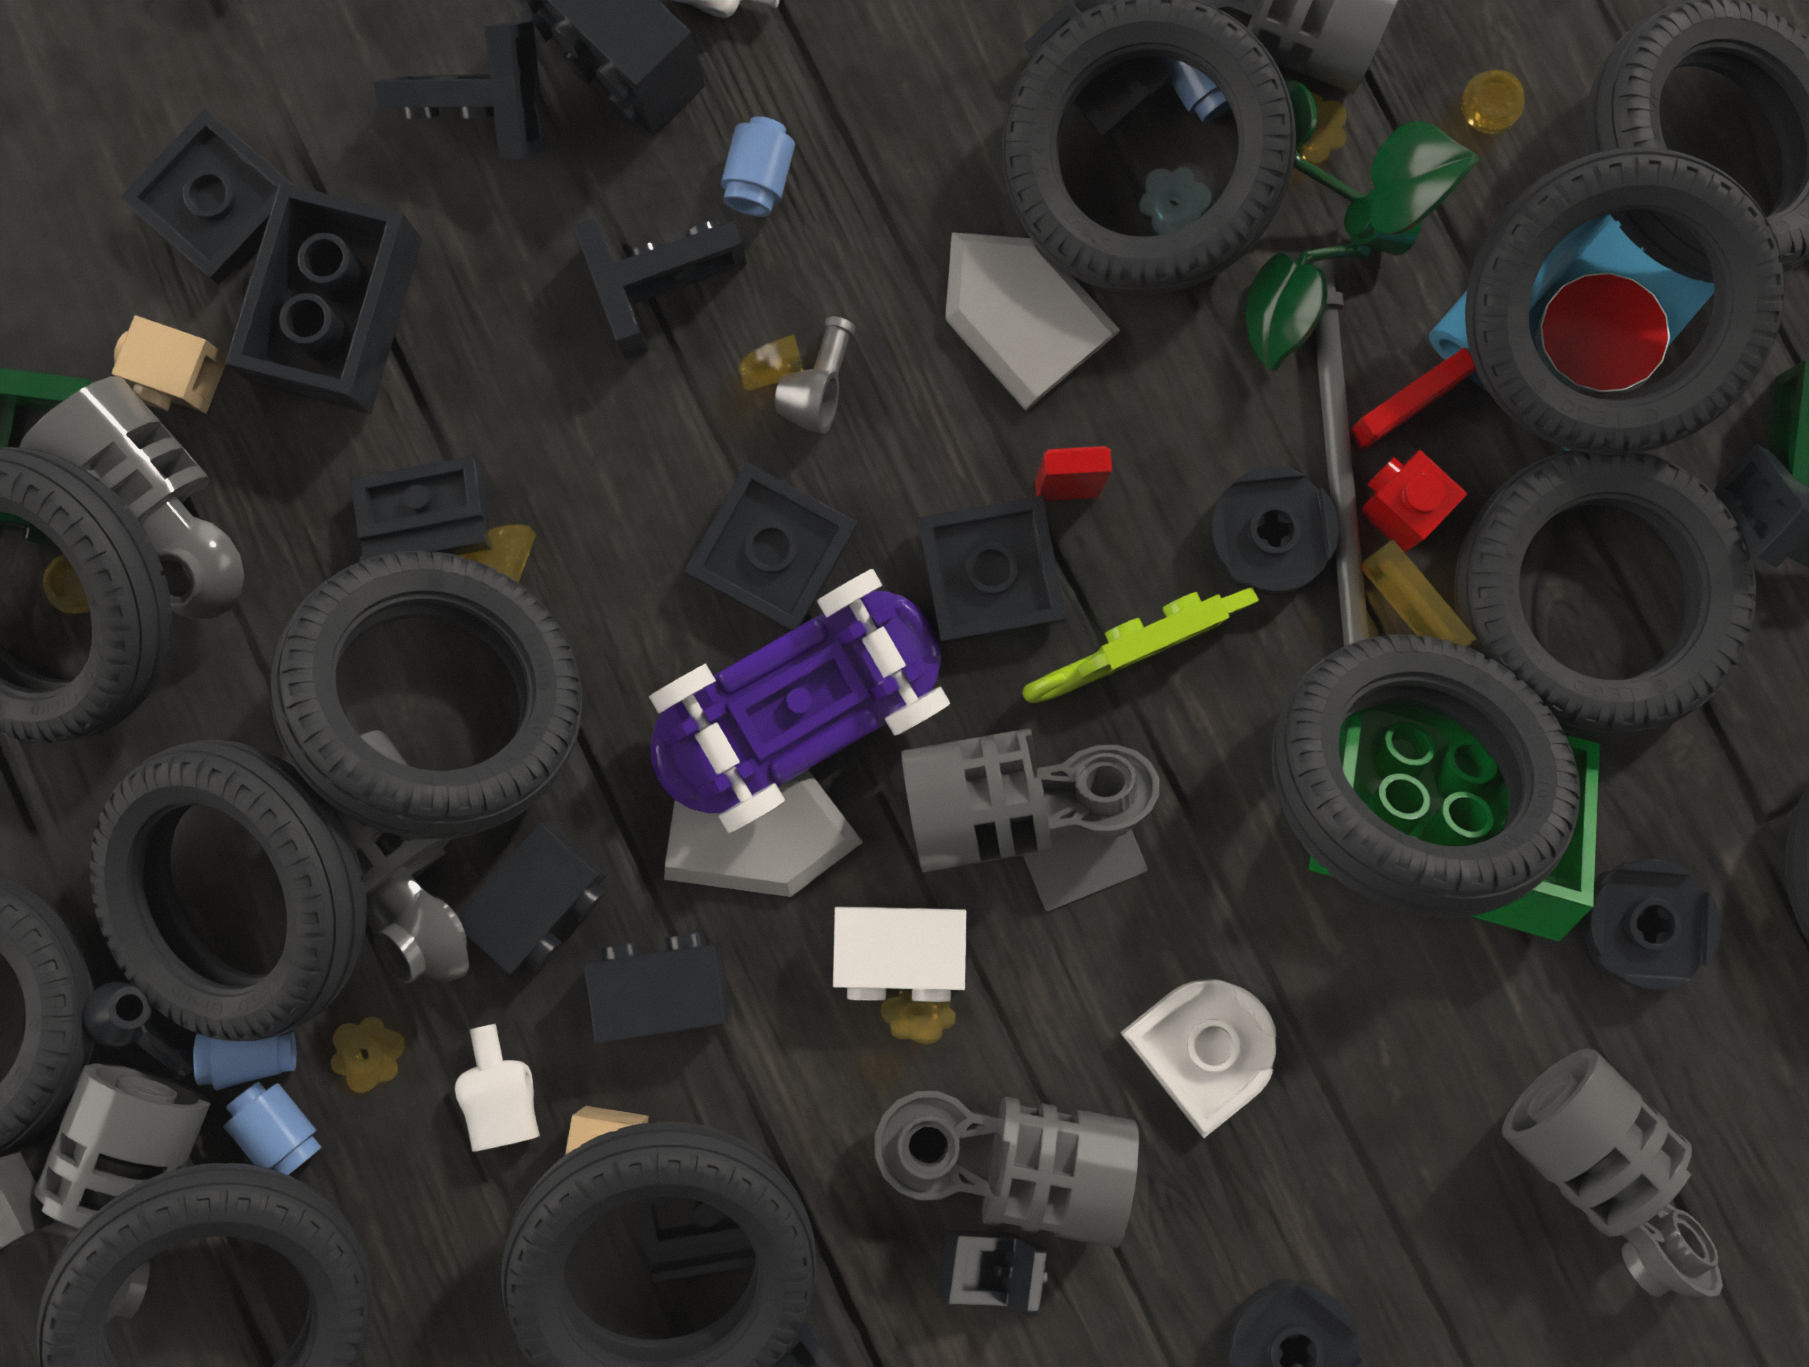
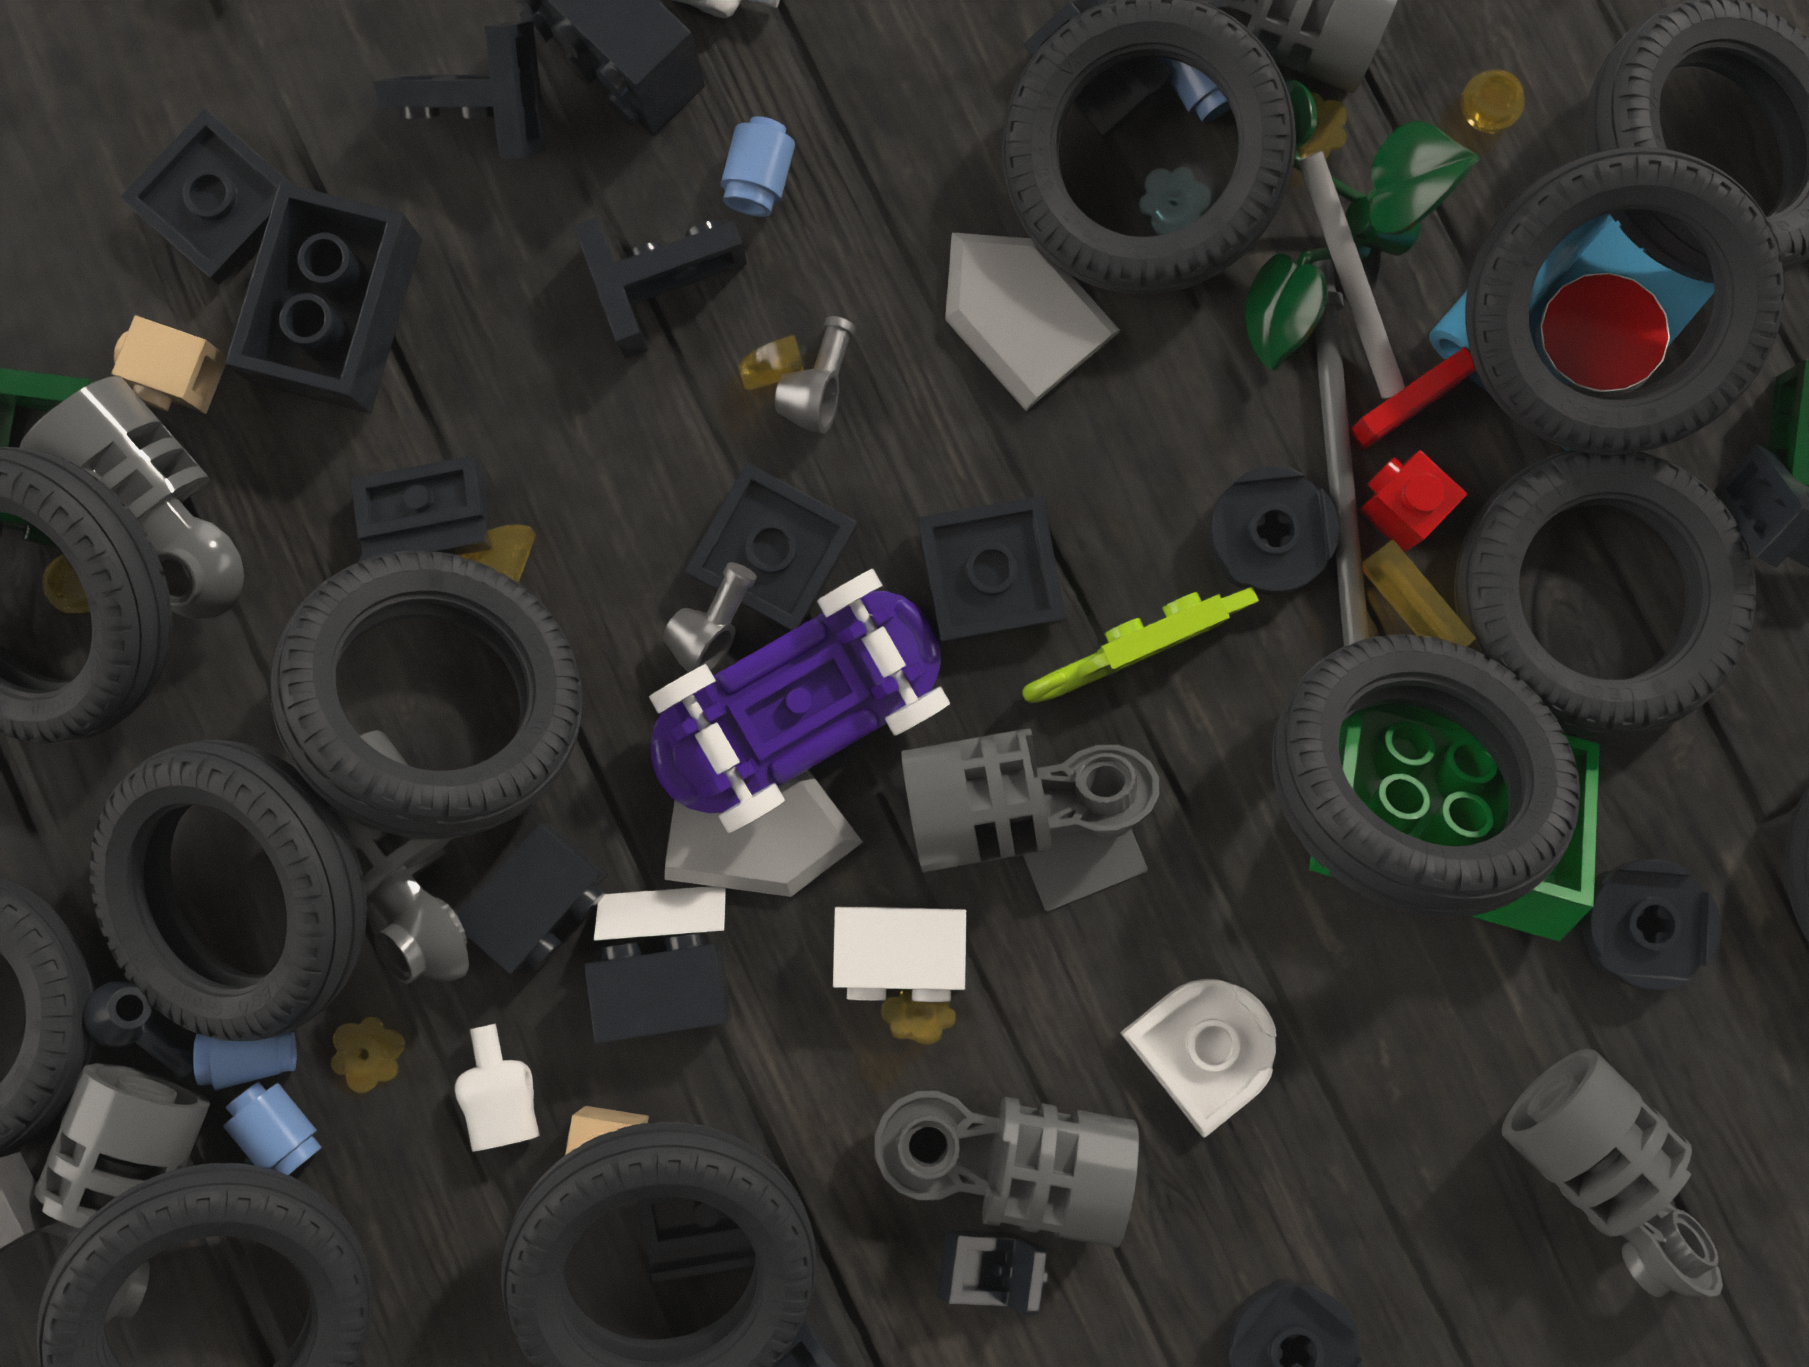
red tile [1035,446,1112,501] -> none
none -> white sticker [594,886,726,940]
none -> flat silver bar [663,562,757,672]
none -> light grey bar [1298,151,1405,398]

